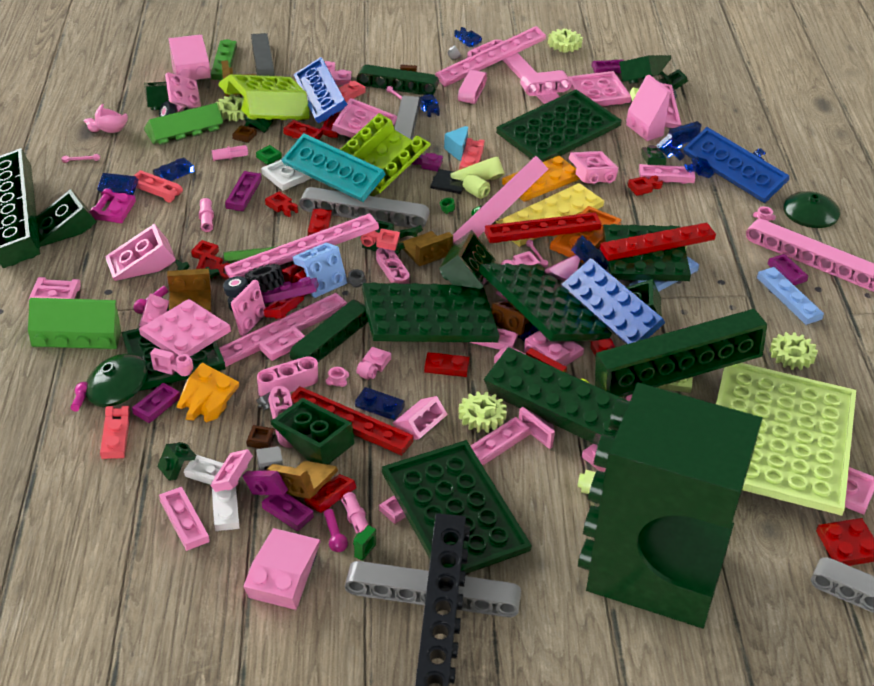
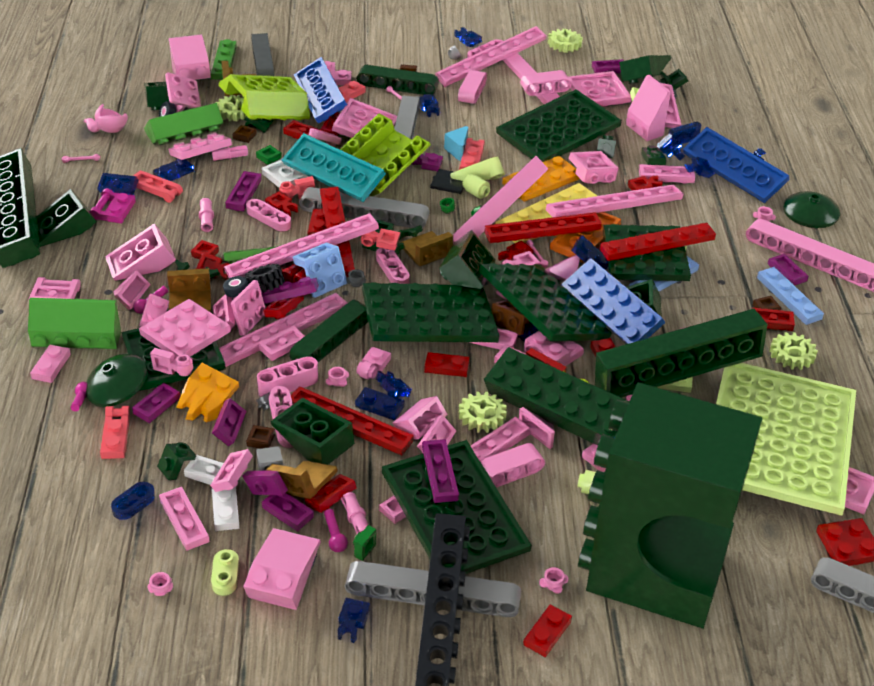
none -> bright pink plate [30,345,71,383]
none -> clear blue plate [111,482,155,520]
none -> bright pink slope [113,270,151,310]
none -> bright pink plate [148,572,173,596]
none -> bright pink plate [169,133,232,160]
none -> yellowish green plate [211,549,239,596]
none -> bright pink plate [212,294,236,330]
none -> magenta plate [212,398,247,447]
none -> bright pink beam [246,199,291,232]
none -> coral plate [279,176,316,199]
none -> bright pink plate [308,128,342,147]
none -> red plate [320,186,355,277]
none -> clear blue plate [337,598,370,643]
none -> clear blue plate [376,370,412,398]
none -> bright pink plate [417,415,456,453]
none -> magenta plate [422,439,459,503]
none -> bright pink beam [480,443,545,488]
none -> red plate [498,240,534,261]
none -> red plate [523,604,572,658]
none -> bright pink plate [539,567,568,594]
none -> bright pink tile [546,185,683,217]
none -> bracket [597,135,617,158]
none -> reddish brown tile [752,296,781,310]
none -> red plate [752,307,795,331]

